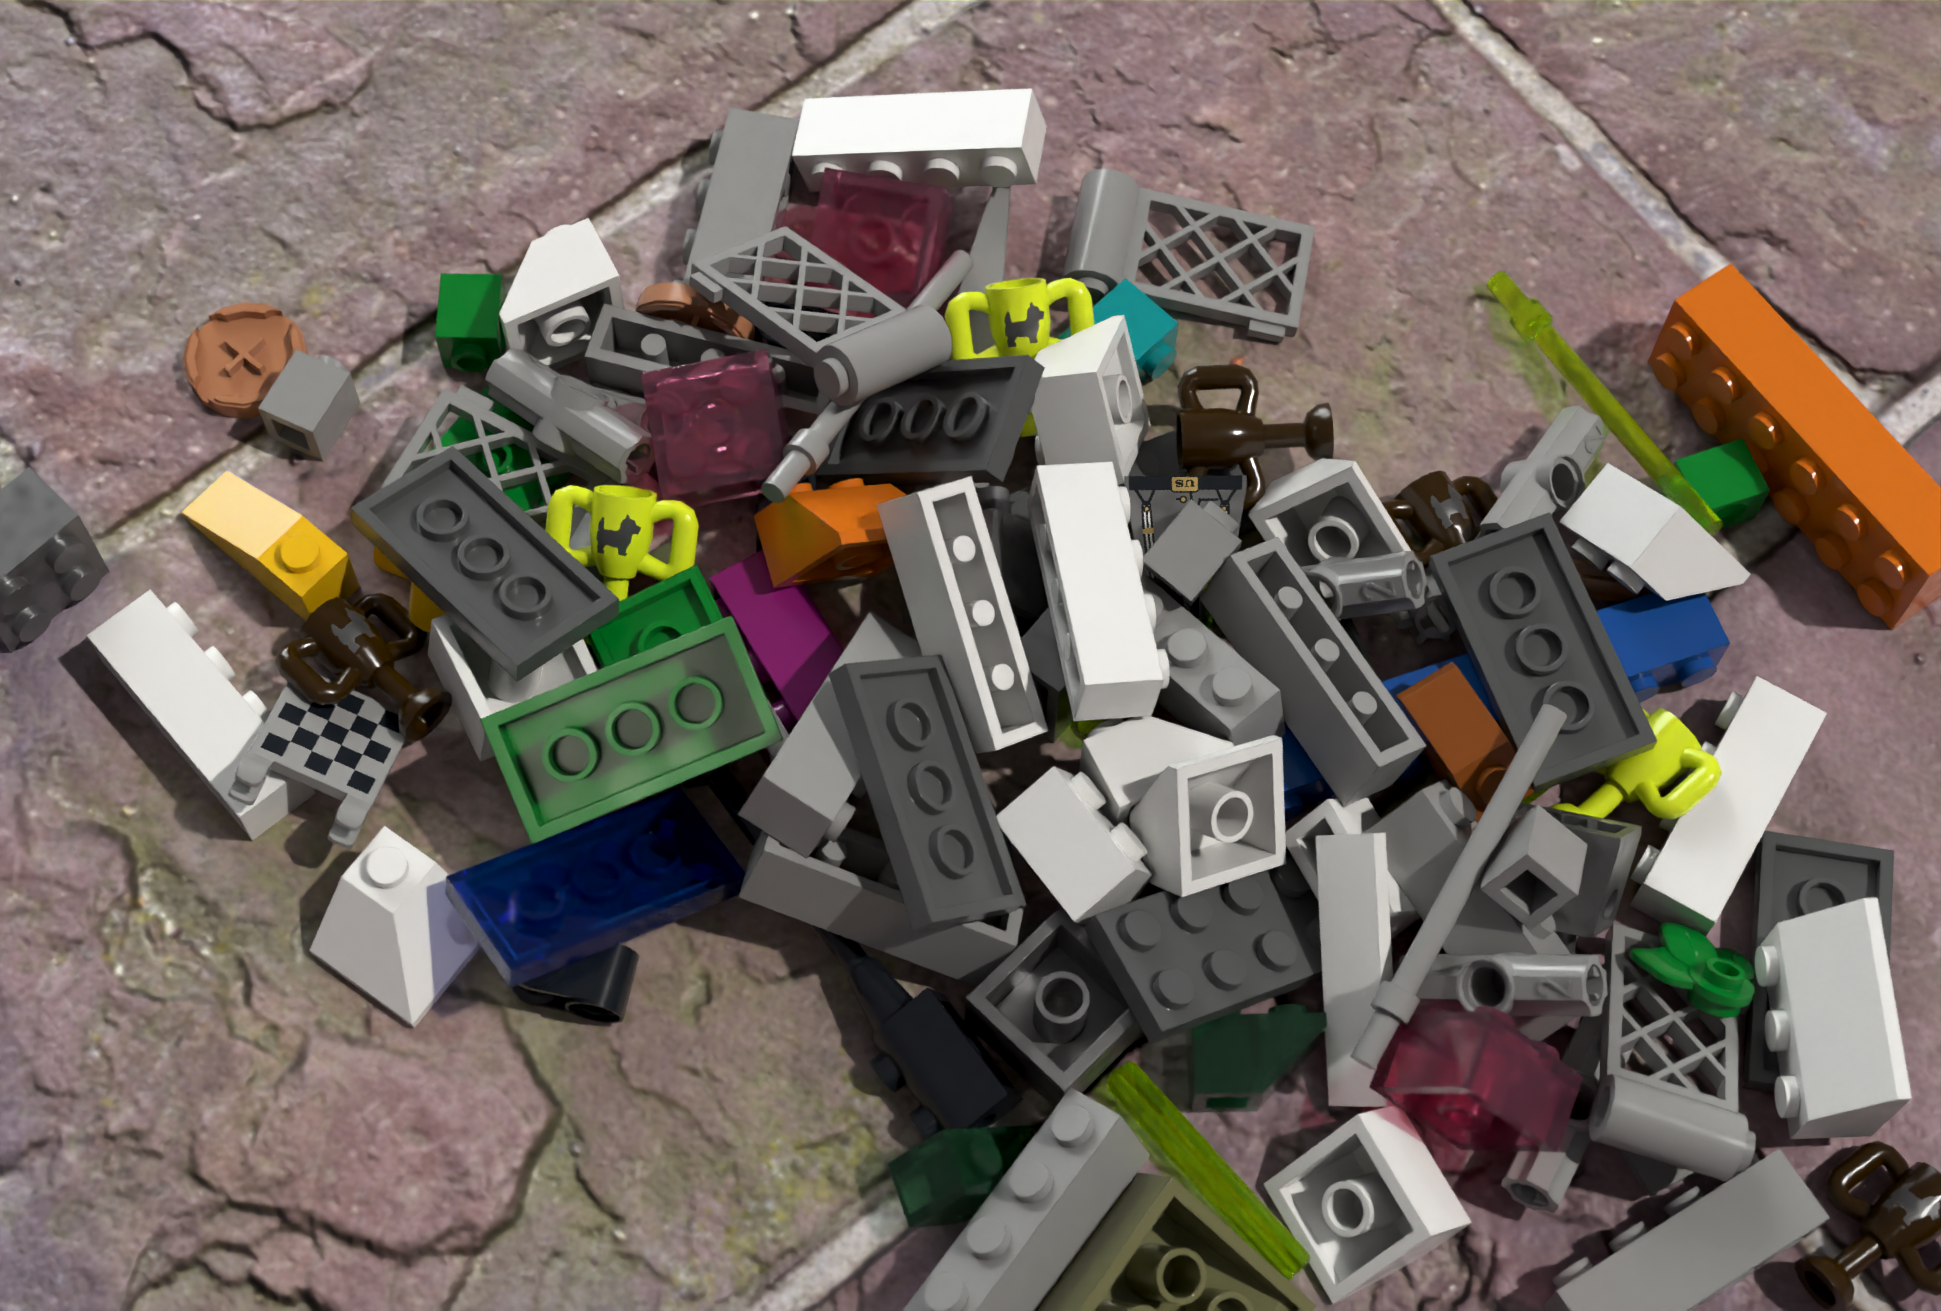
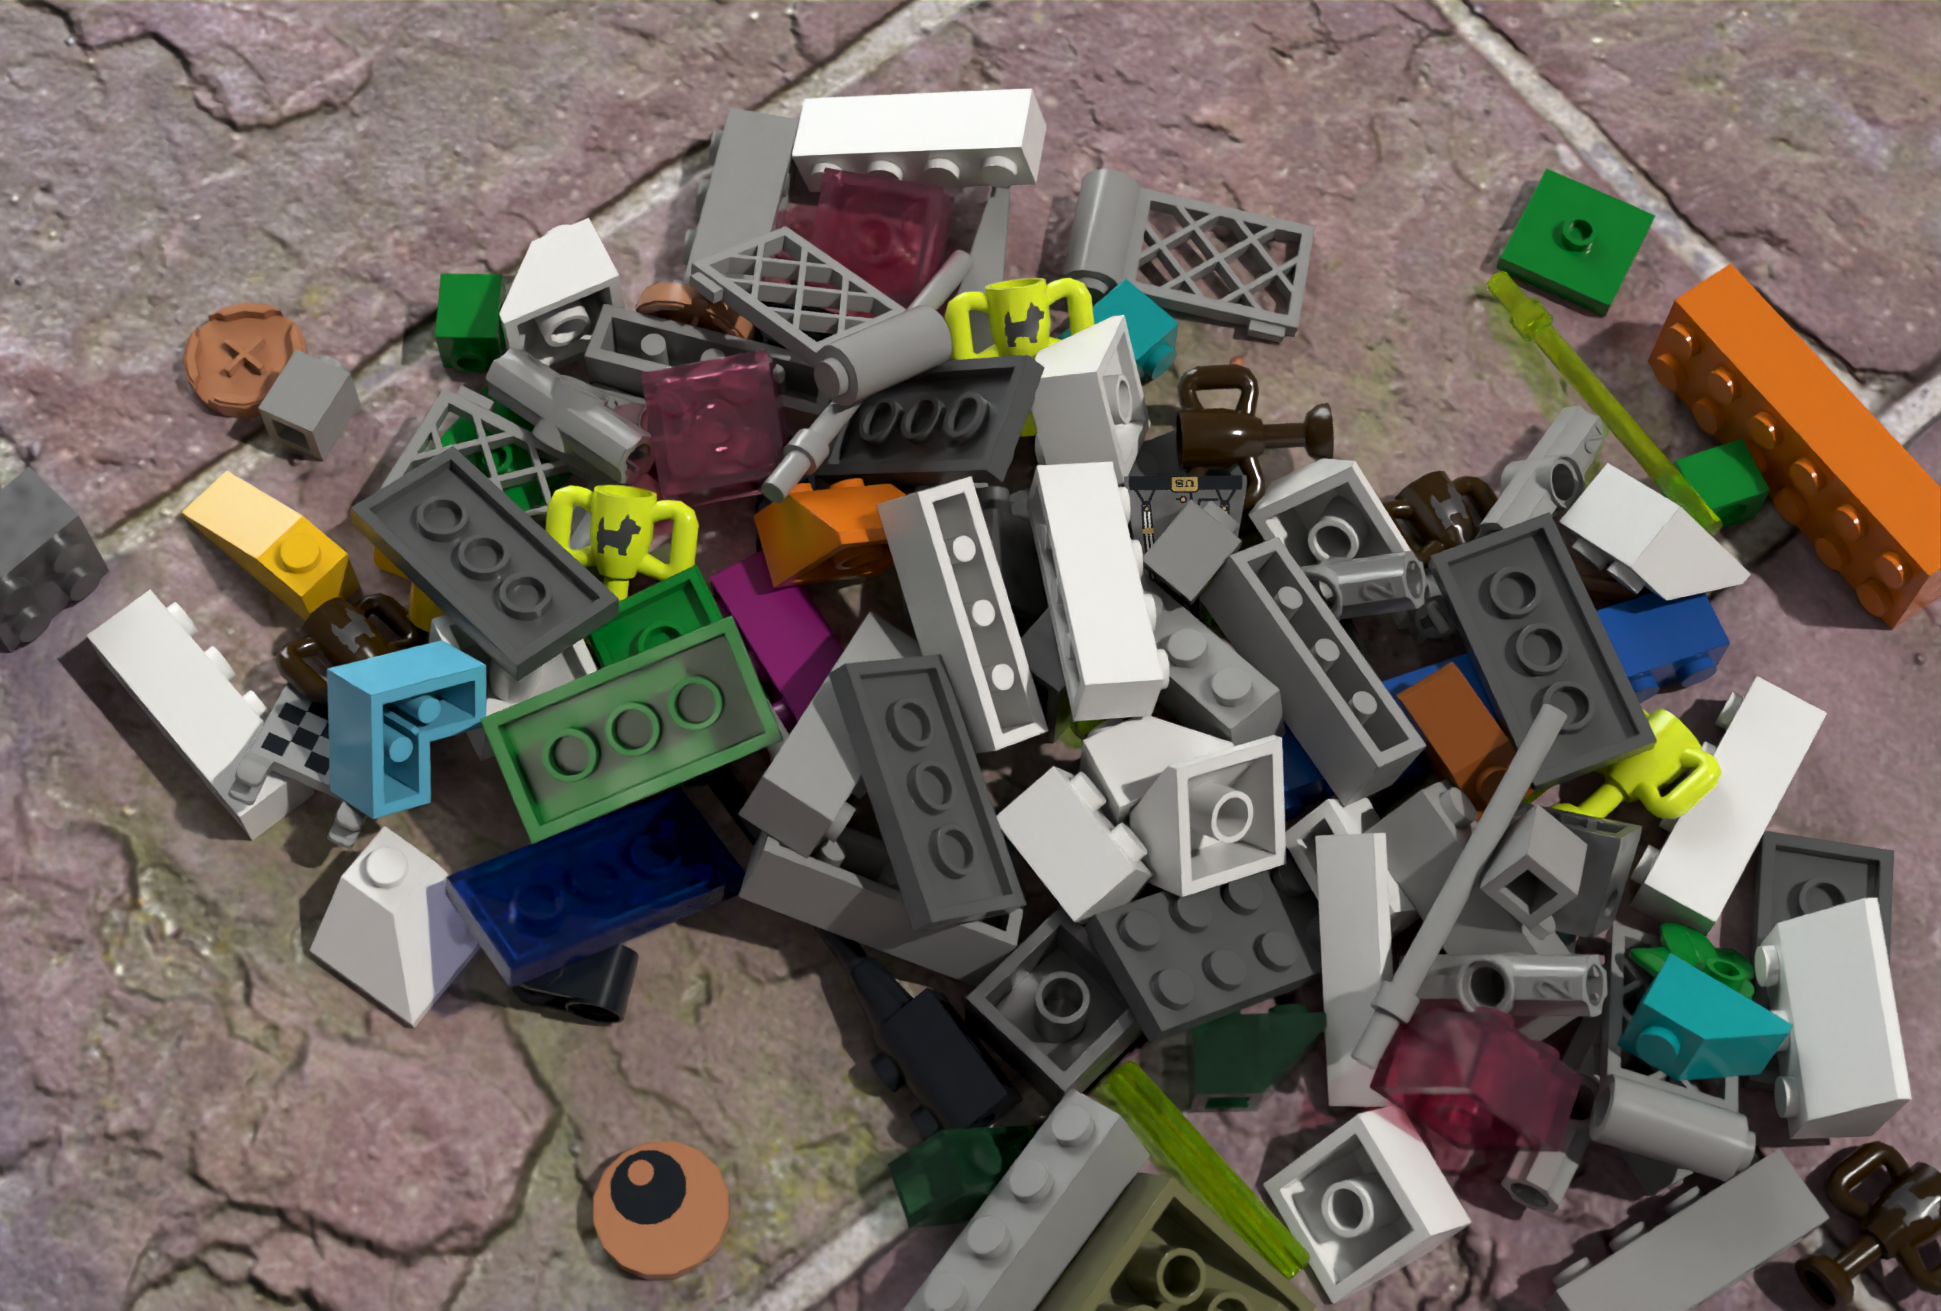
none -> medium azure brick [327,640,486,819]
none -> nougat tile [593,1141,730,1280]
none -> green plate [1496,168,1656,317]
none -> teal slope [1616,953,1793,1081]

